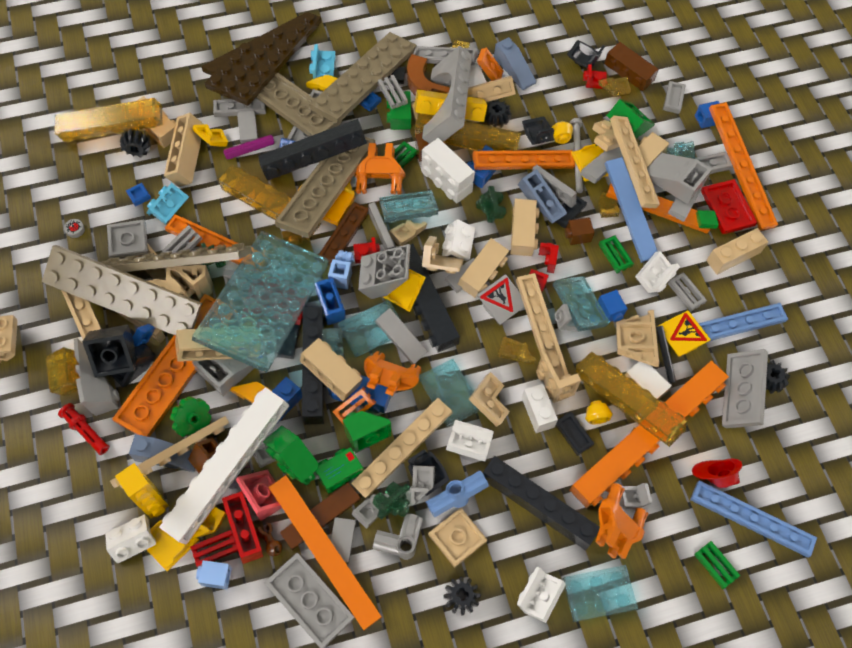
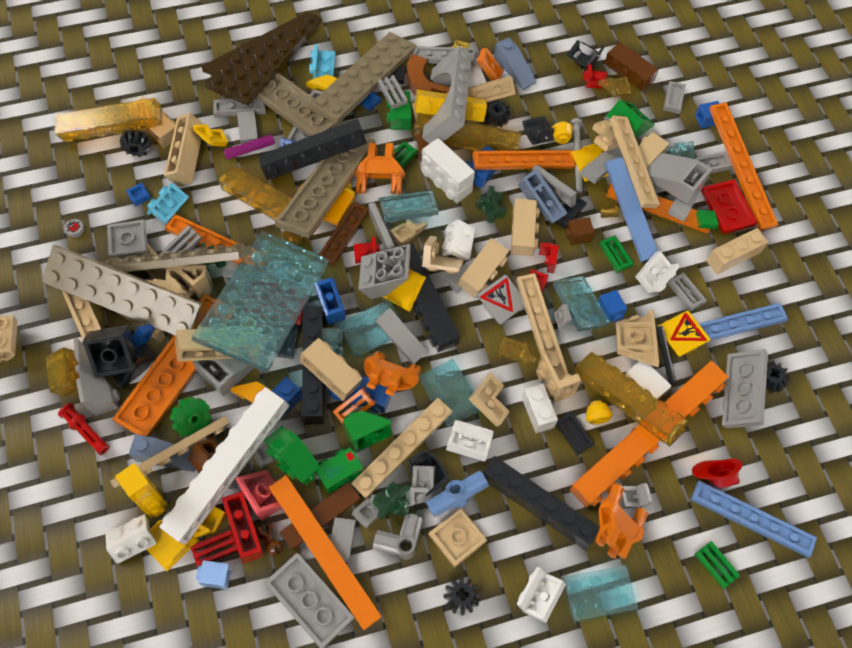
light blue brick [328,250,354,289] -> none

